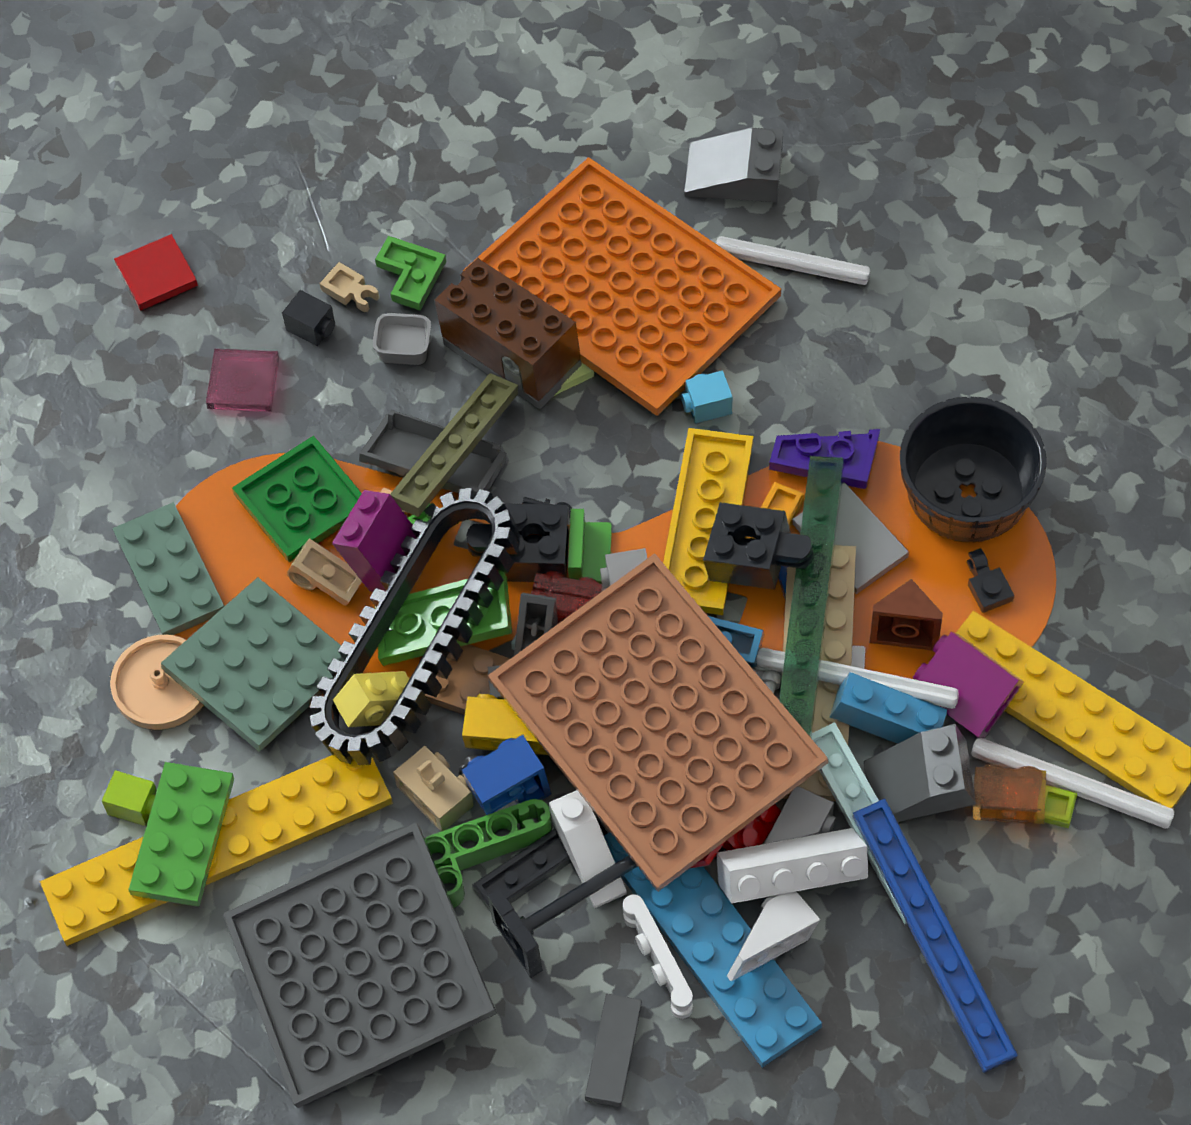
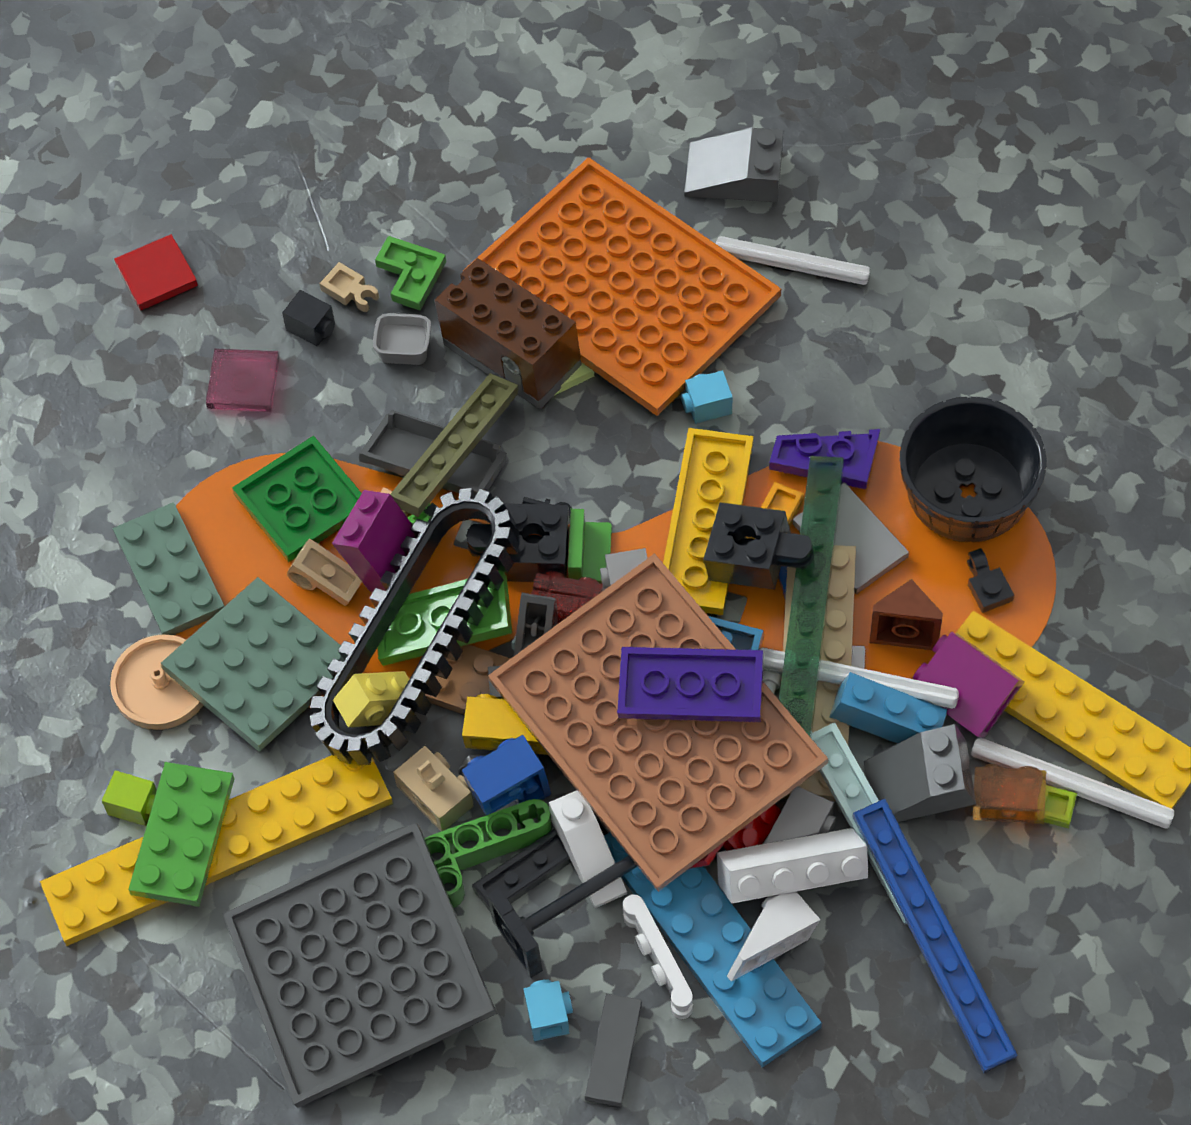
none -> medium azure brick [523,980,573,1041]
none -> dark purple plate [617,647,764,722]

